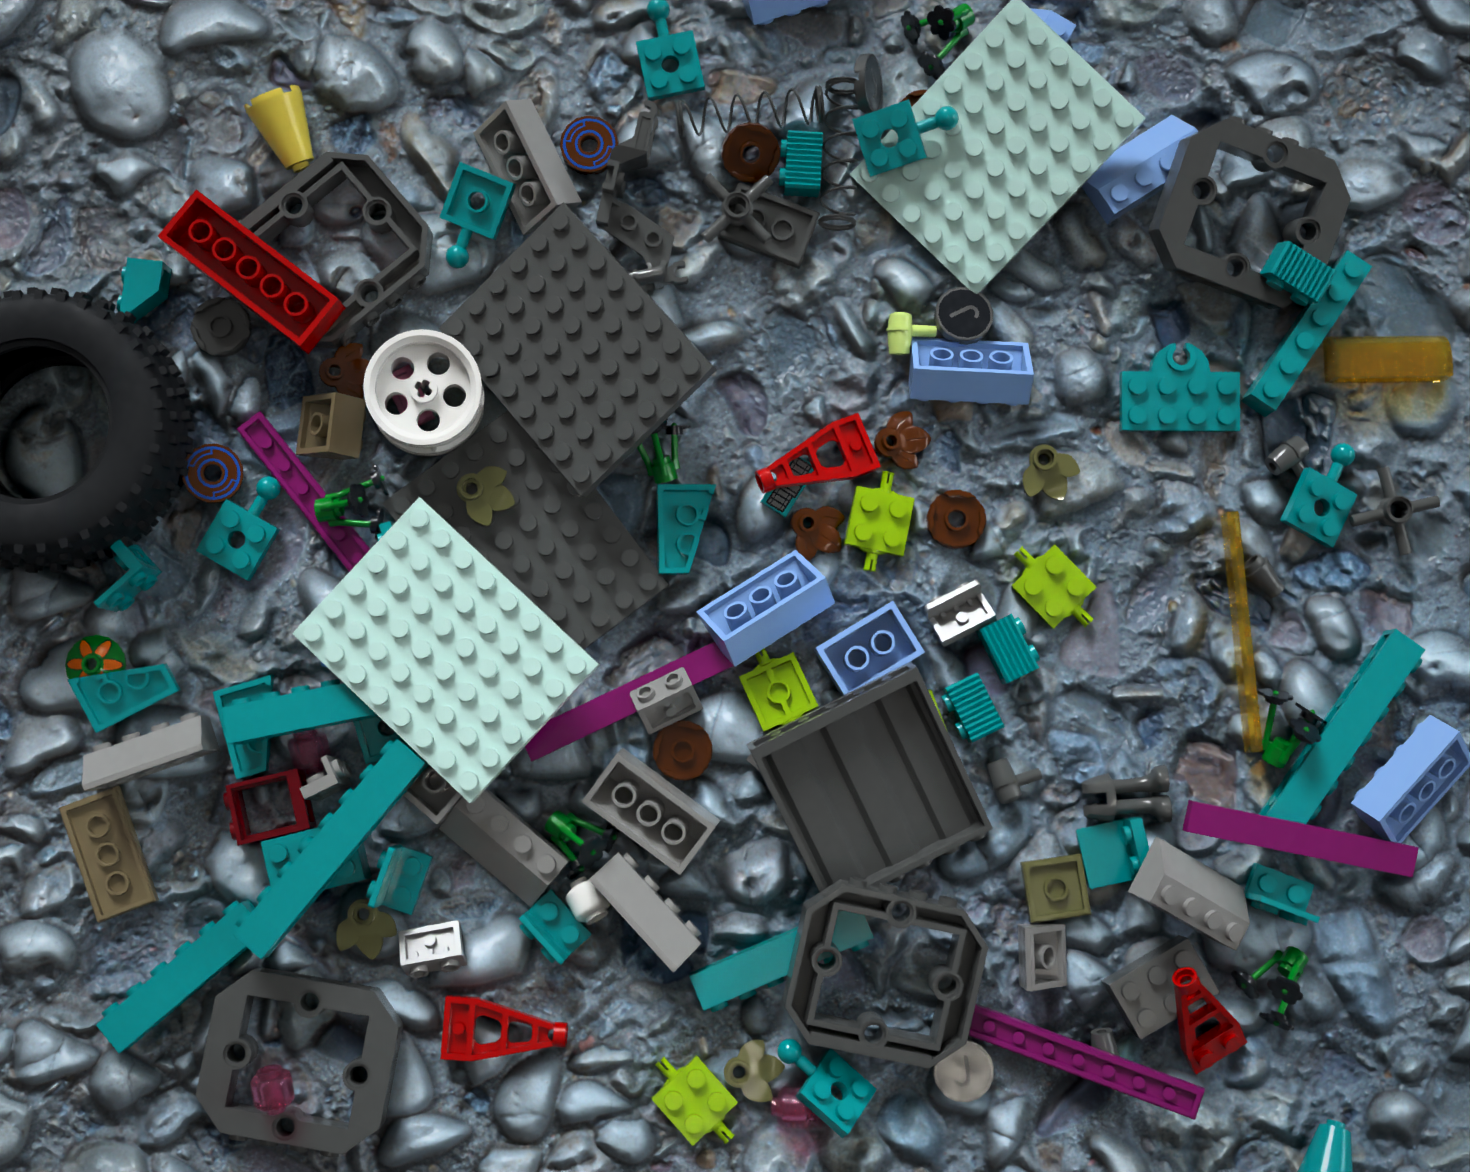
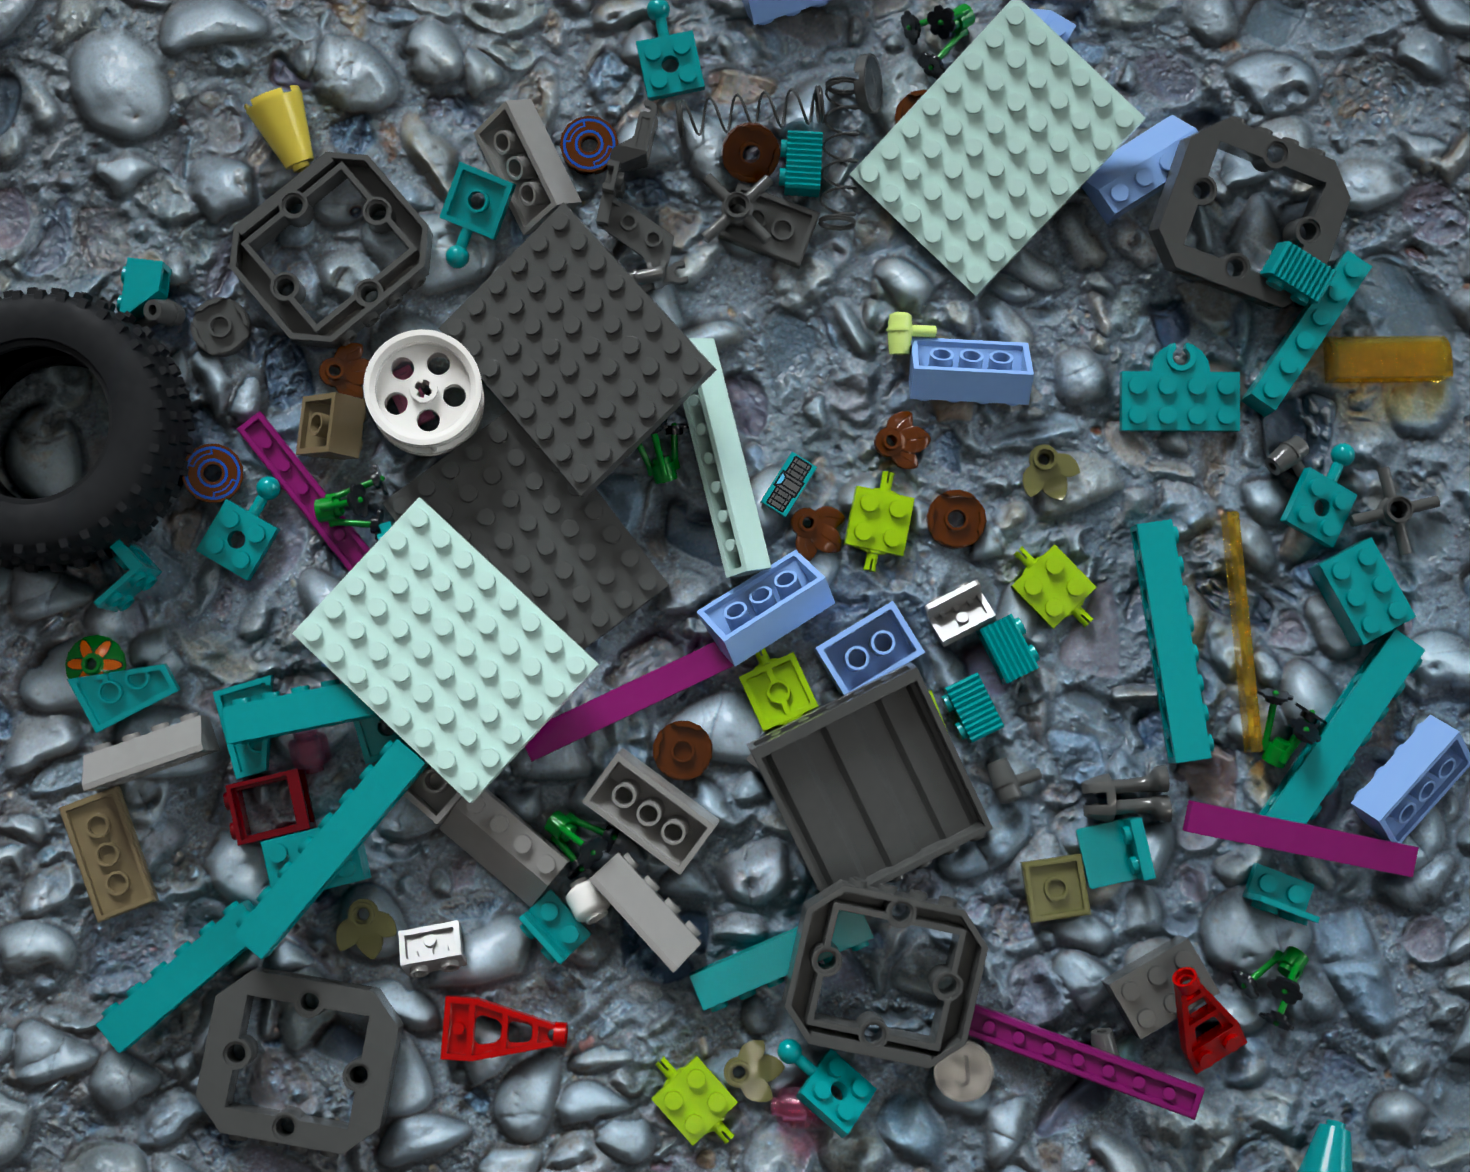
red brick [158,190,346,354] -> none
clear pink head [251,1064,295,1115] -> none
light grey bracket [299,755,352,801] -> none
teal bracket [366,844,434,915] -> none
olive plate [456,466,515,526] -> none
light grey bracket [630,667,703,735] -> none
teal wing [656,484,717,575] -> none
red plate [755,413,881,494] -> none
teal plate [852,99,959,177] -> none
black tile [934,287,993,345] -> none
light grey slope [1018,923,1067,991] -> none
light grey slope [1128,837,1250,951] -> none
dark grey cone [1241,554,1285,598] -> none
none -> dark grey piece [133,299,186,328]
none -> light aqua brick [683,338,771,578]
none -> teal brick [1130,519,1214,763]
none -> teal brick [1308,537,1416,647]

